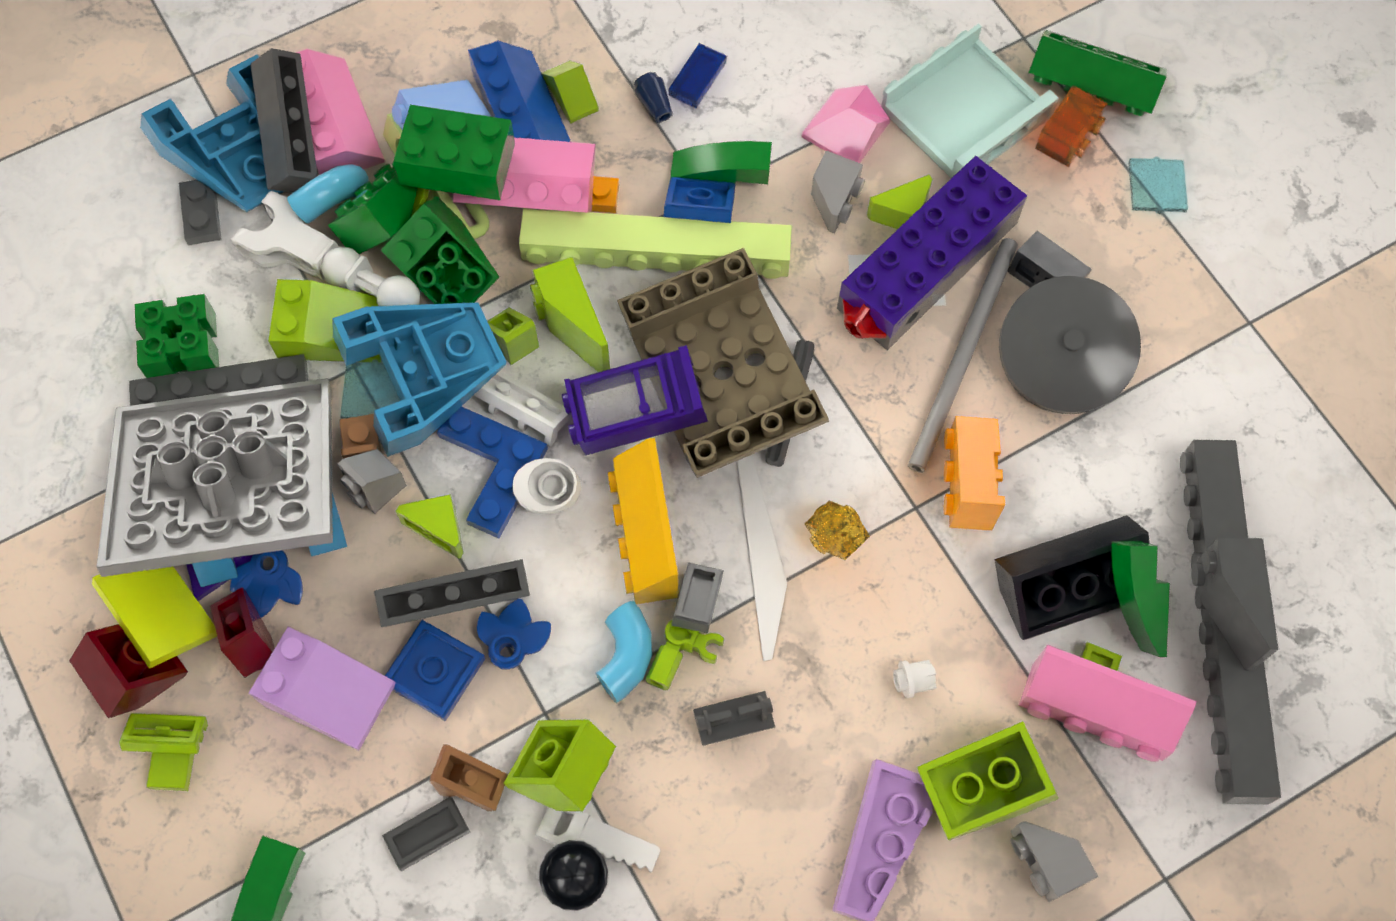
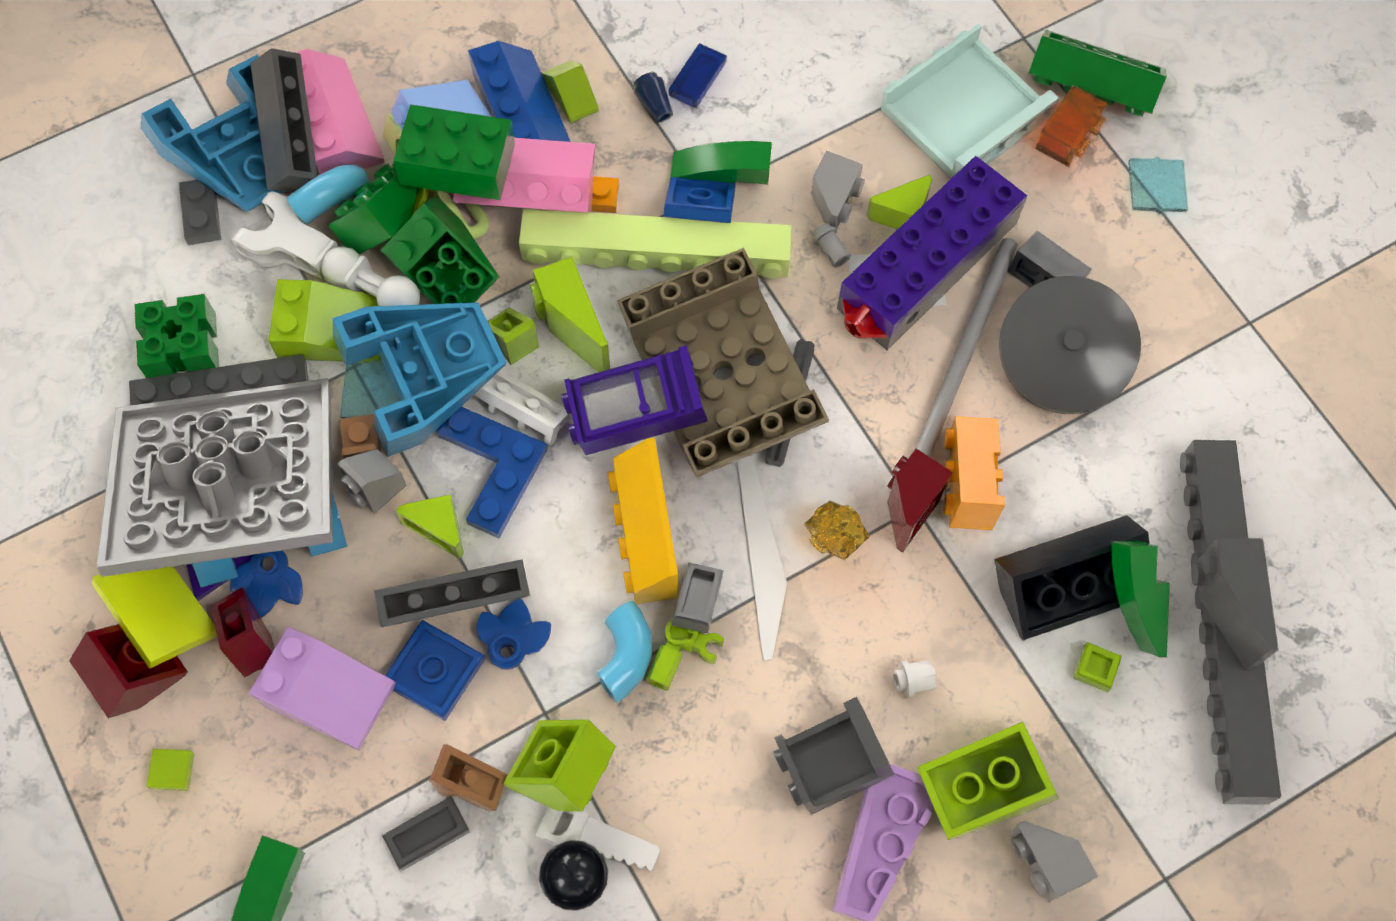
lime tile [119,713,208,754] -> none
white hat [513,458,581,514] -> none
dark grey hinge [693,691,775,746] -> none
bright pink slope [801,85,890,163] -> none
bright pink slope [1019,645,1197,762] -> none
none -> dark grey panel [773,697,895,815]
none -> light grey pin [812,223,851,268]
none -> dark red slope [887,448,953,552]

